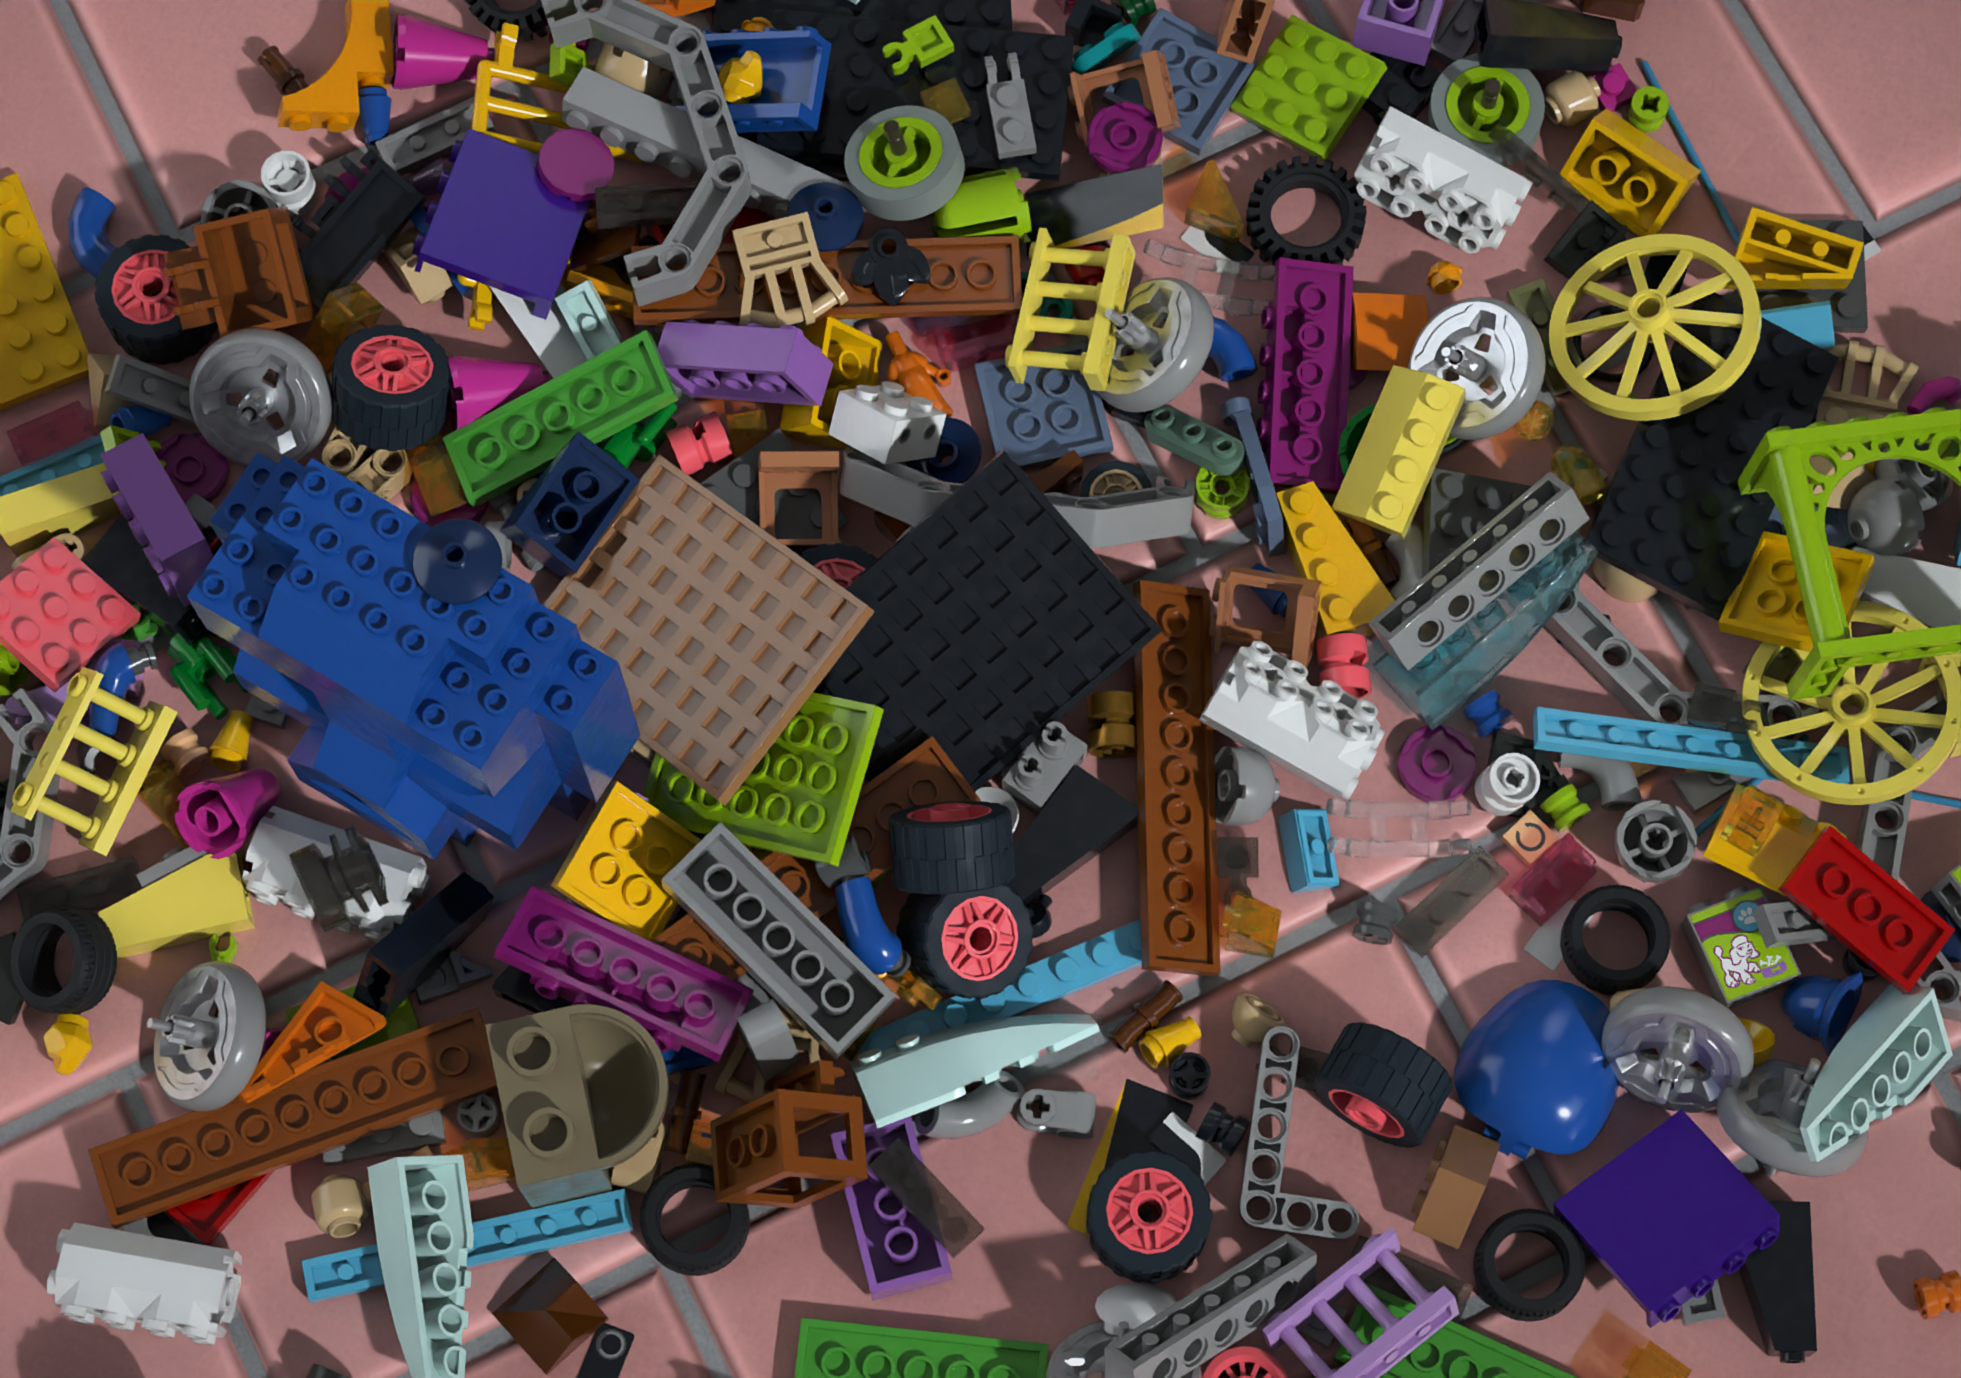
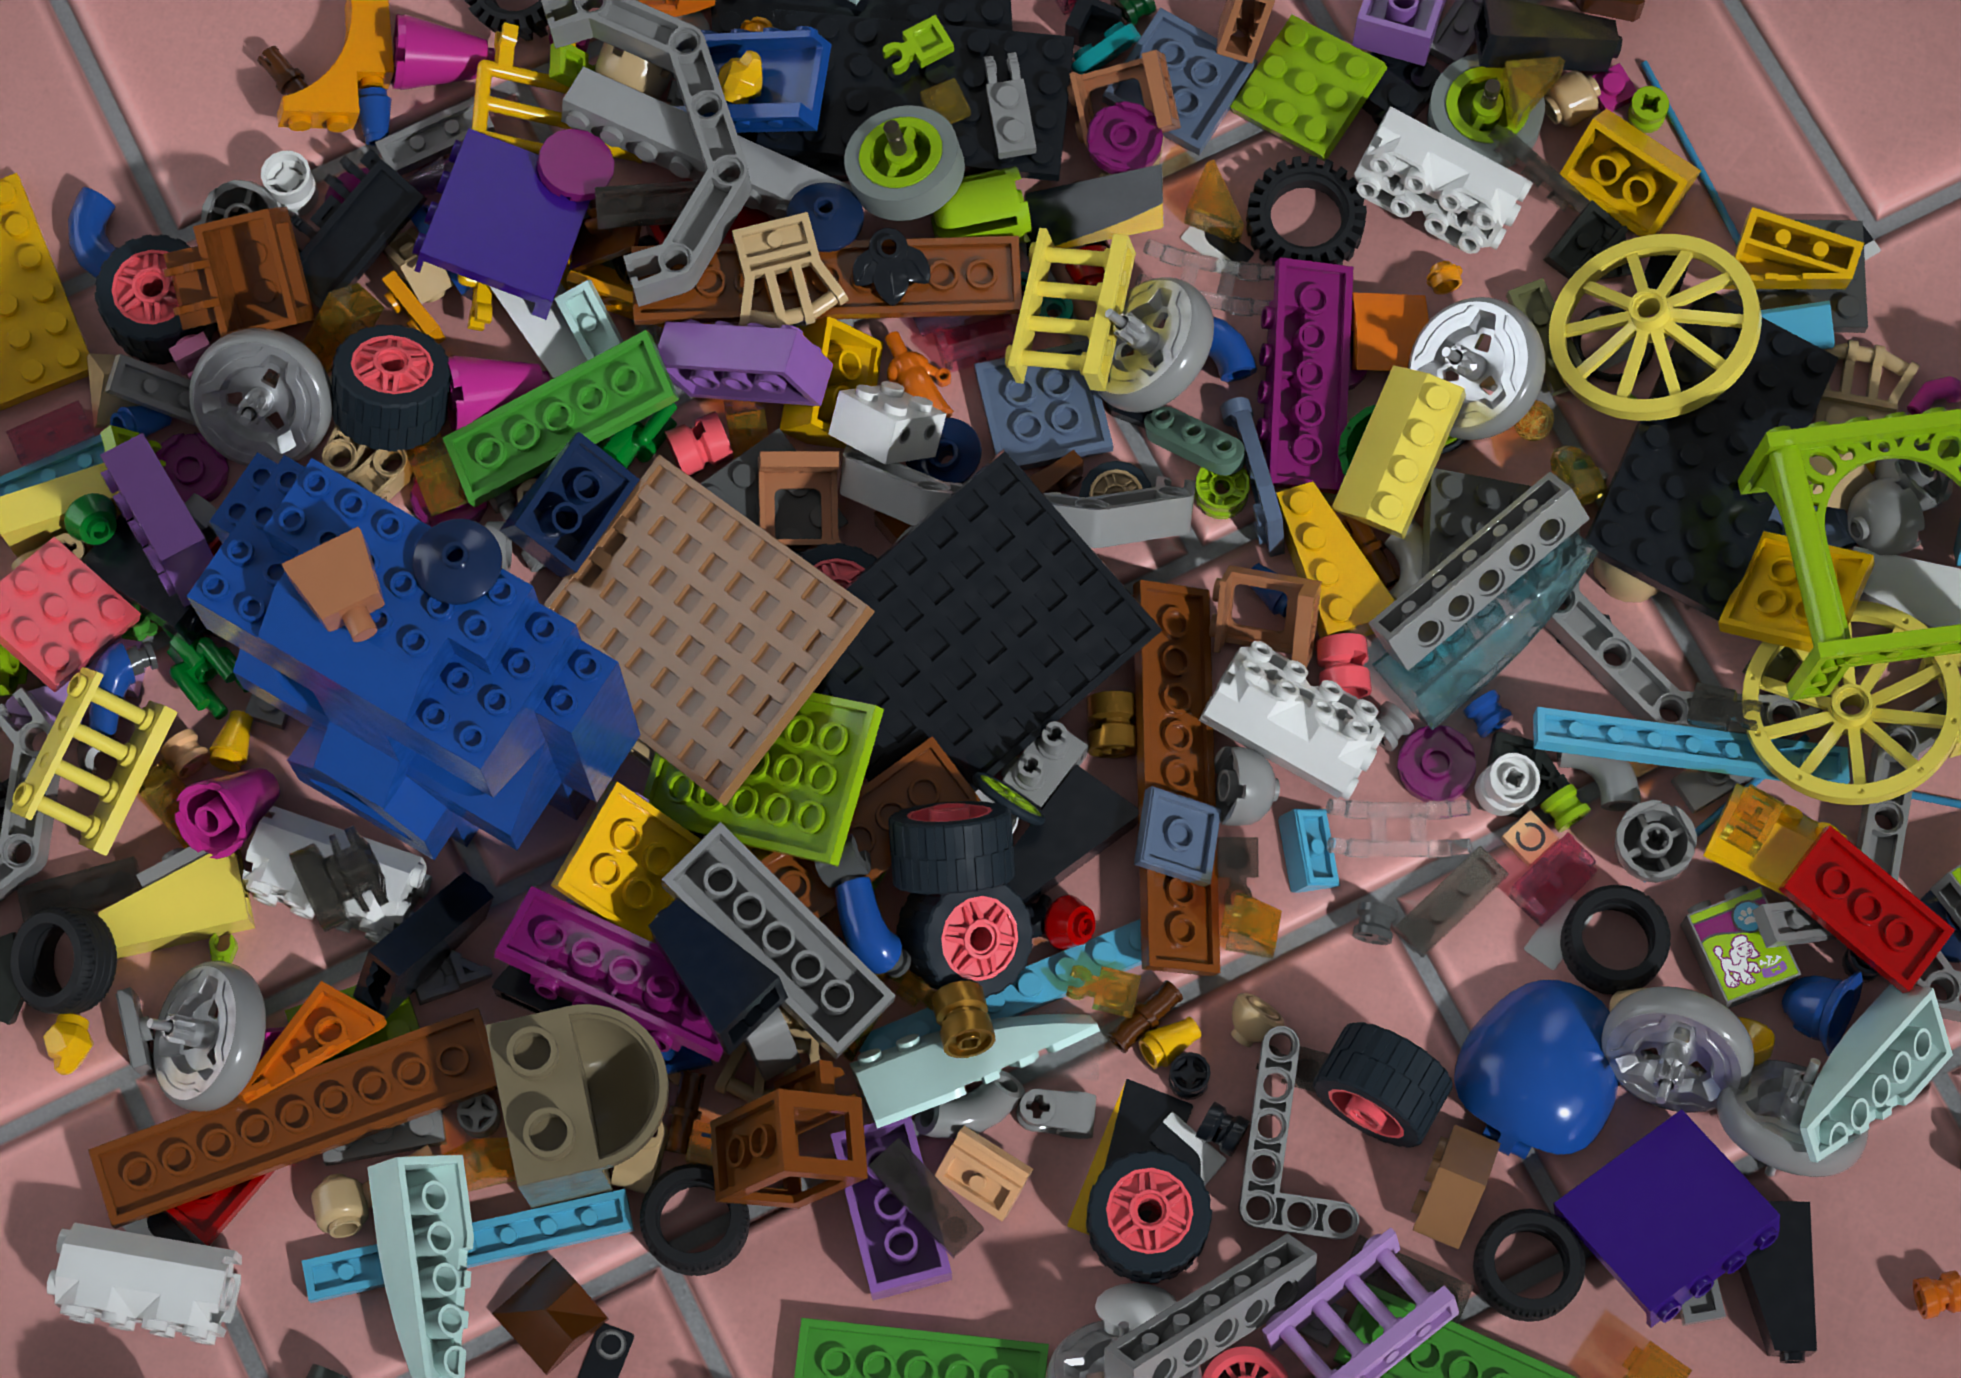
none -> green cone [64,493,117,545]
none -> light grey plate [116,987,155,1076]
none -> bright pink plate [169,332,211,380]
none -> nougat torso [282,526,385,642]
none -> light orange plate [382,270,446,344]
none -> black slope [648,898,788,1055]
none -> pearl gold wheel [931,981,996,1058]
none -> light nougat plate [933,1125,1034,1221]
none -> wheel [972,772,1045,825]
none -> red cone [1044,895,1096,949]
none -> clear yellow plate [1066,965,1141,1018]
none -> sand blue tile [1134,786,1222,887]
none -> light grey wheel [1376,701,1414,751]
none -> clear yellow slope [1501,56,1565,130]

